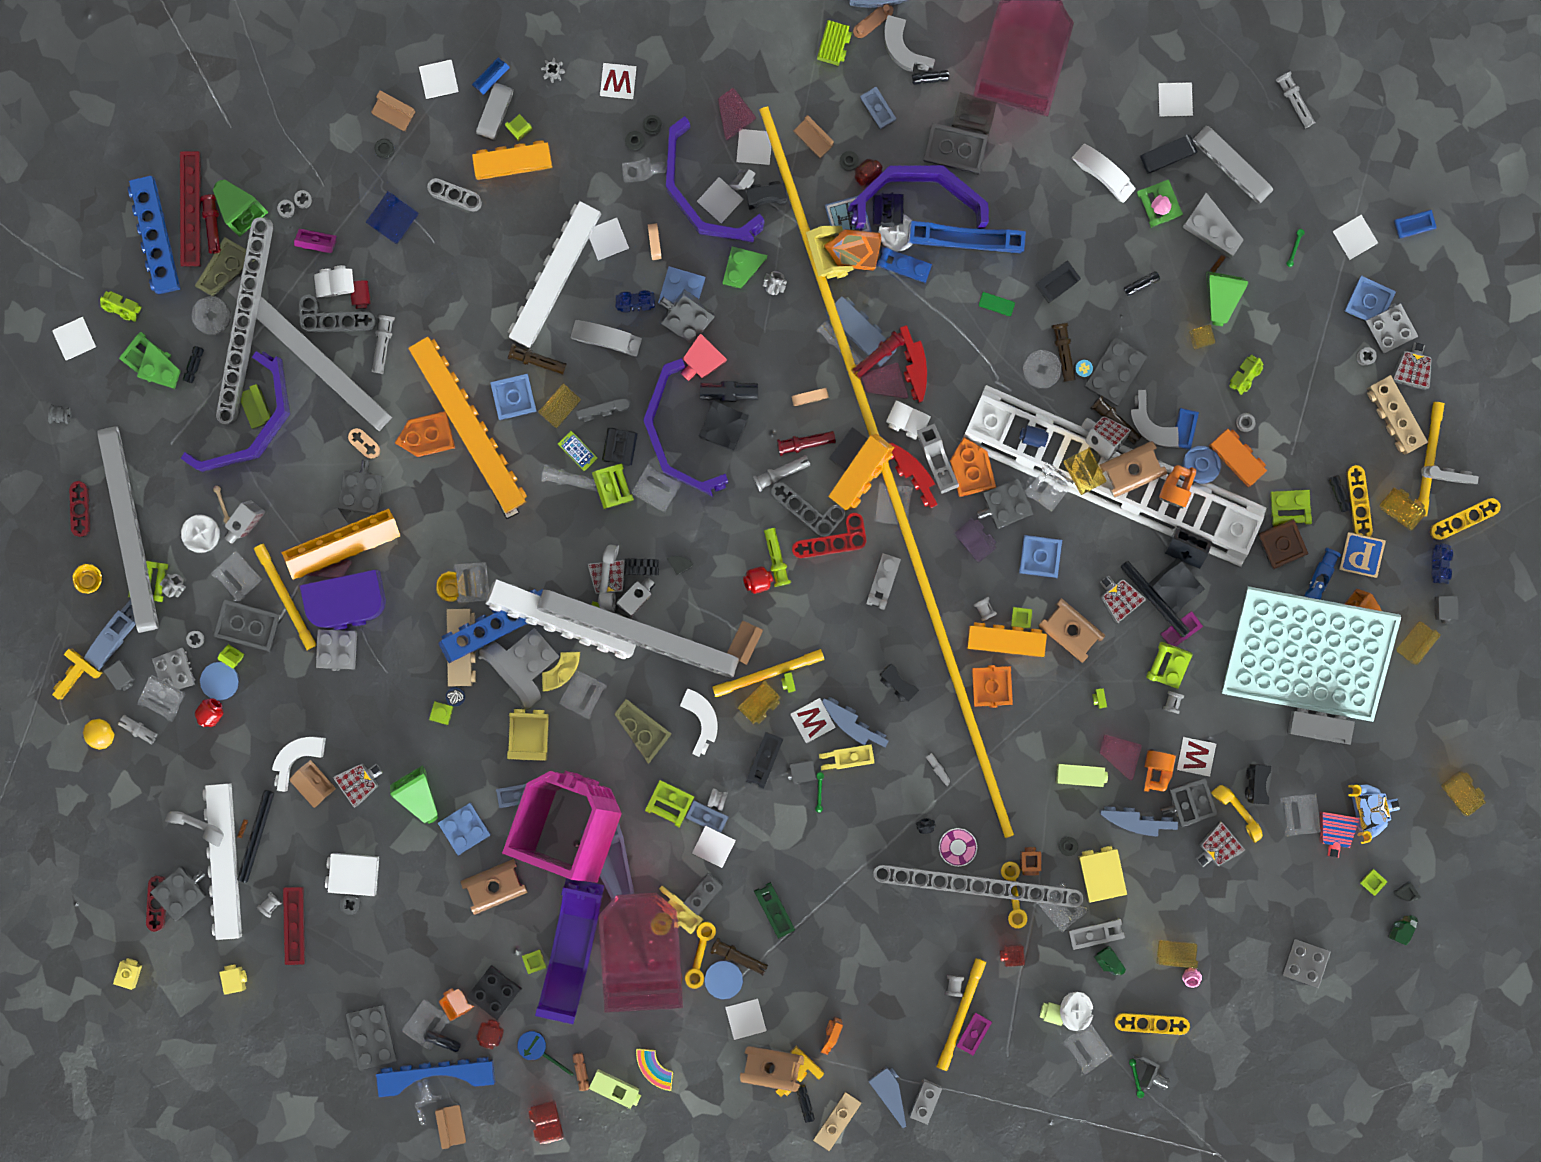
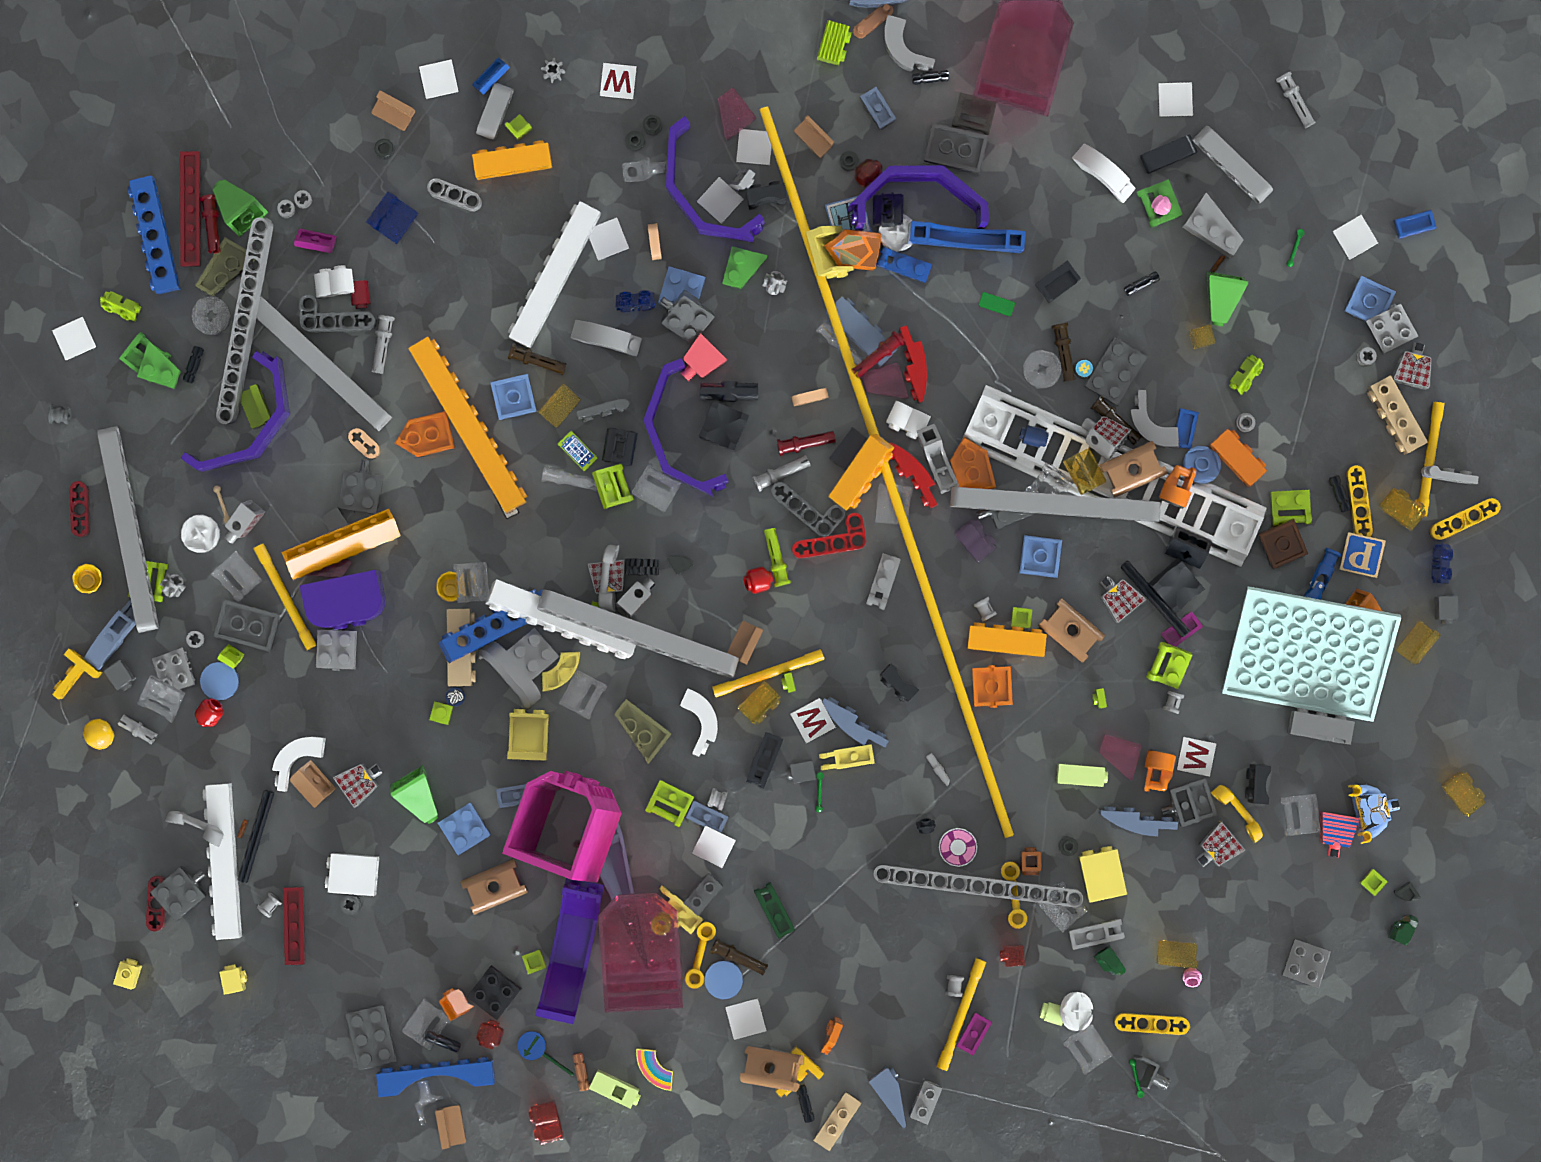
none -> light grey beam [950,487,1160,522]

